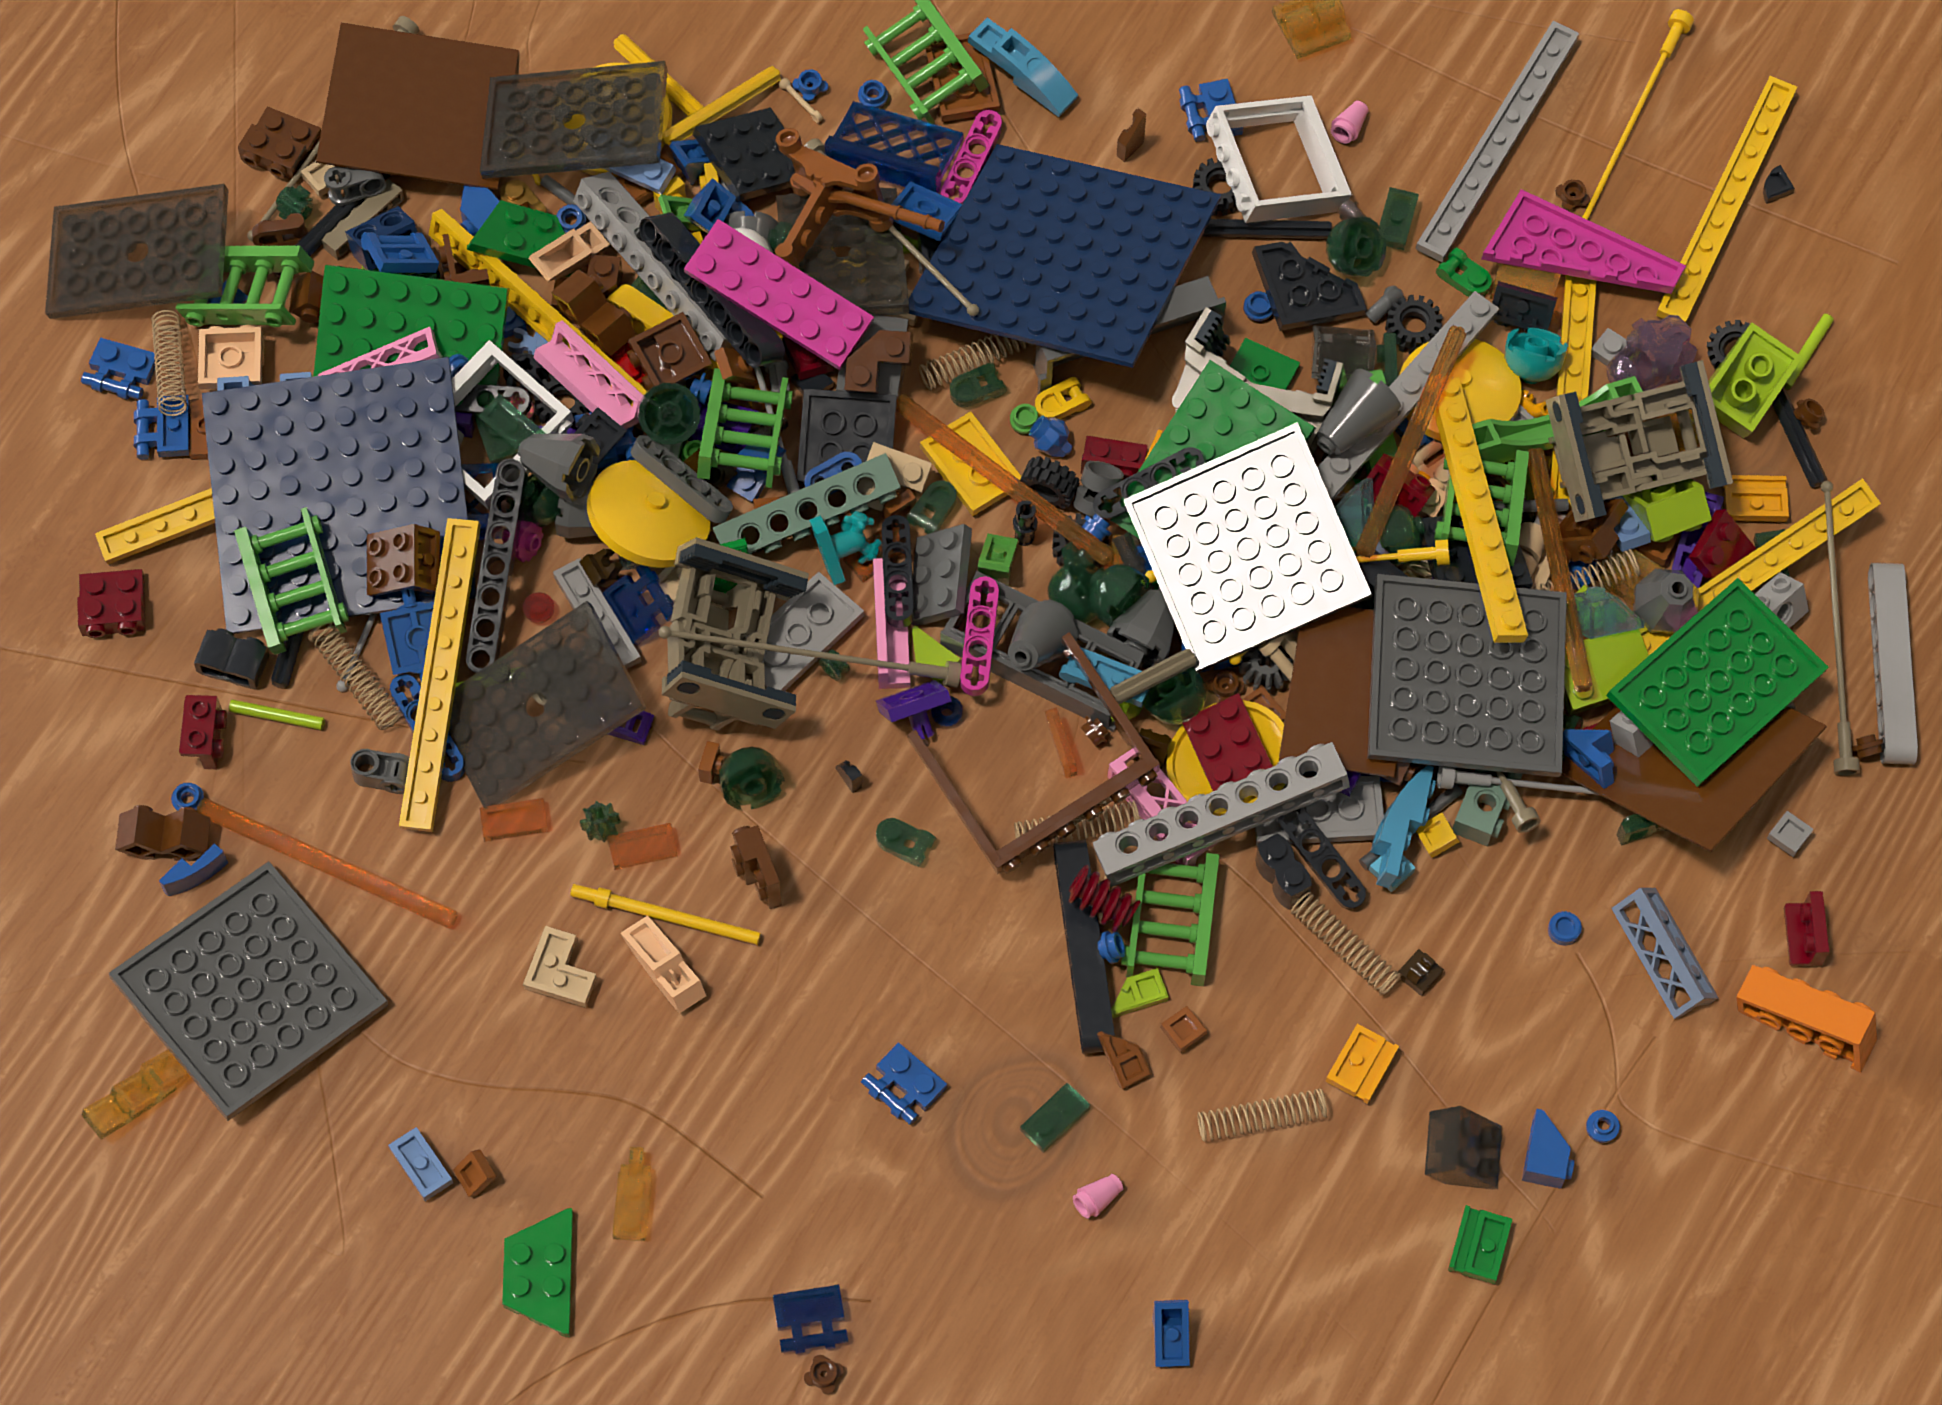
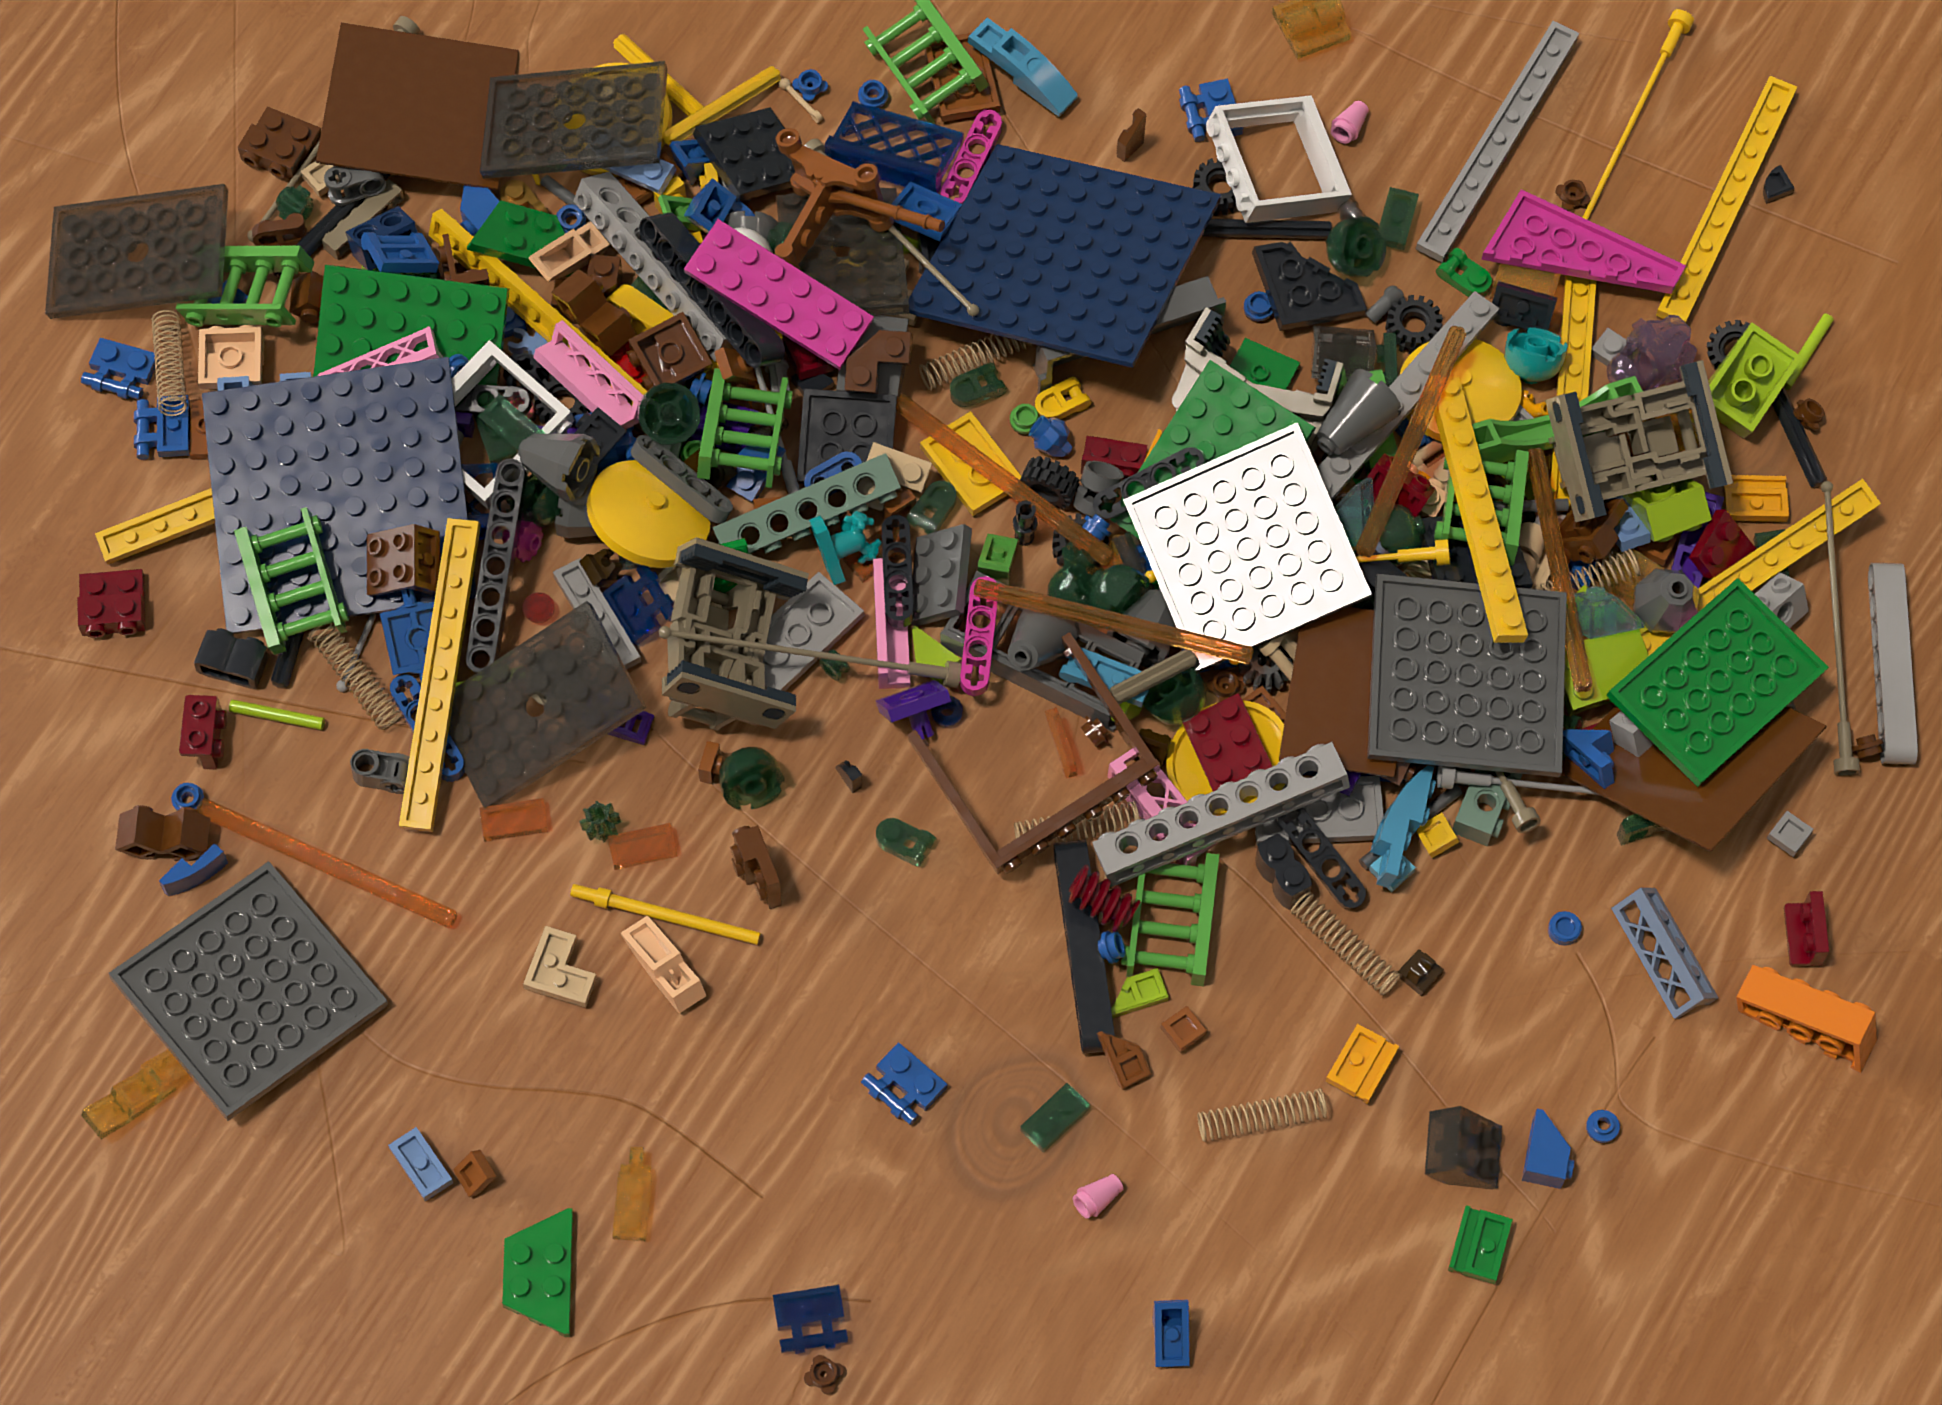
none -> clear orange axle [974,579,1253,664]

